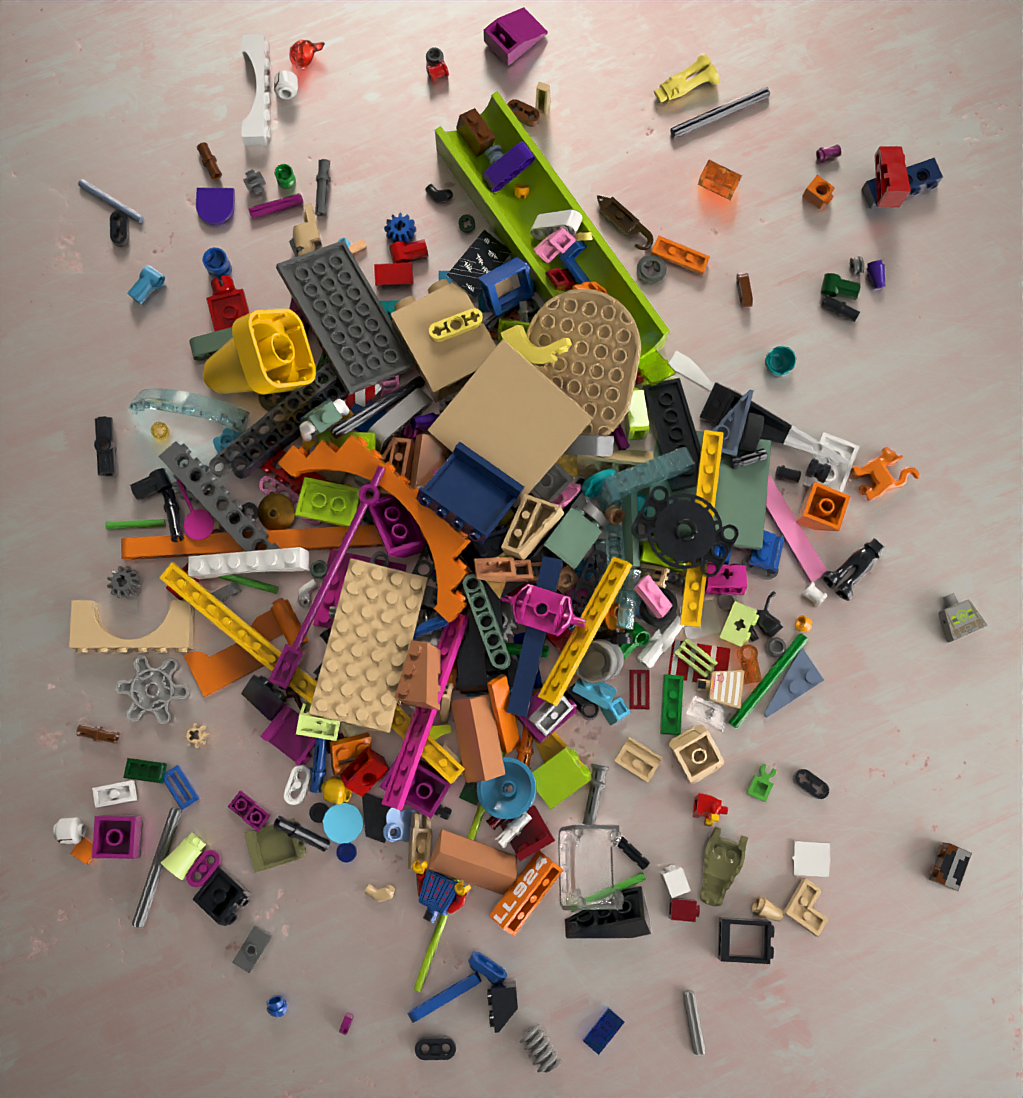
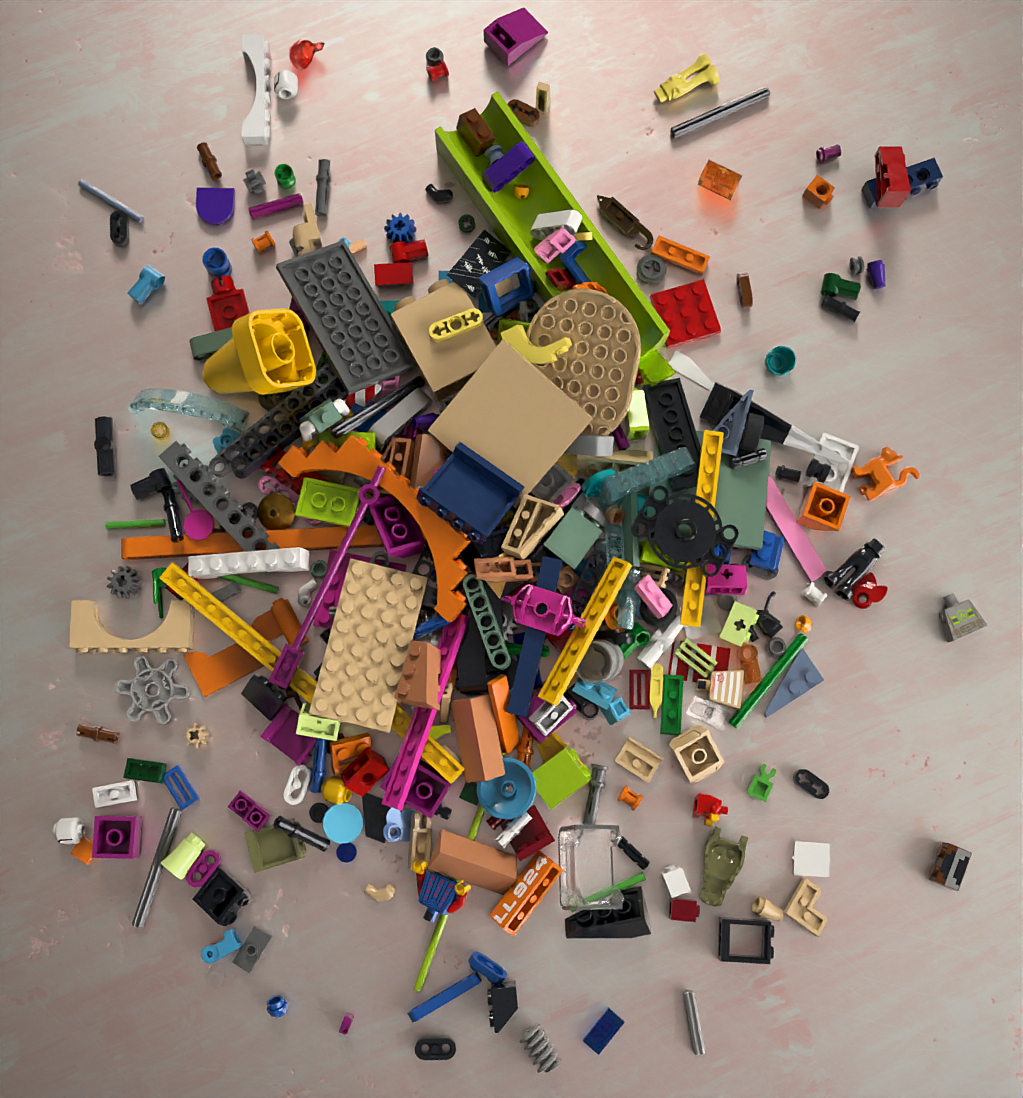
none -> green plant [152,567,183,618]
none -> dark azure leg [201,928,243,964]
none -> orange bush [251,231,276,254]
none -> orange bush [617,785,643,811]
none -> red plate [650,279,722,348]
none -> light yellow piece [650,663,663,718]
none -> red plate [852,572,888,609]

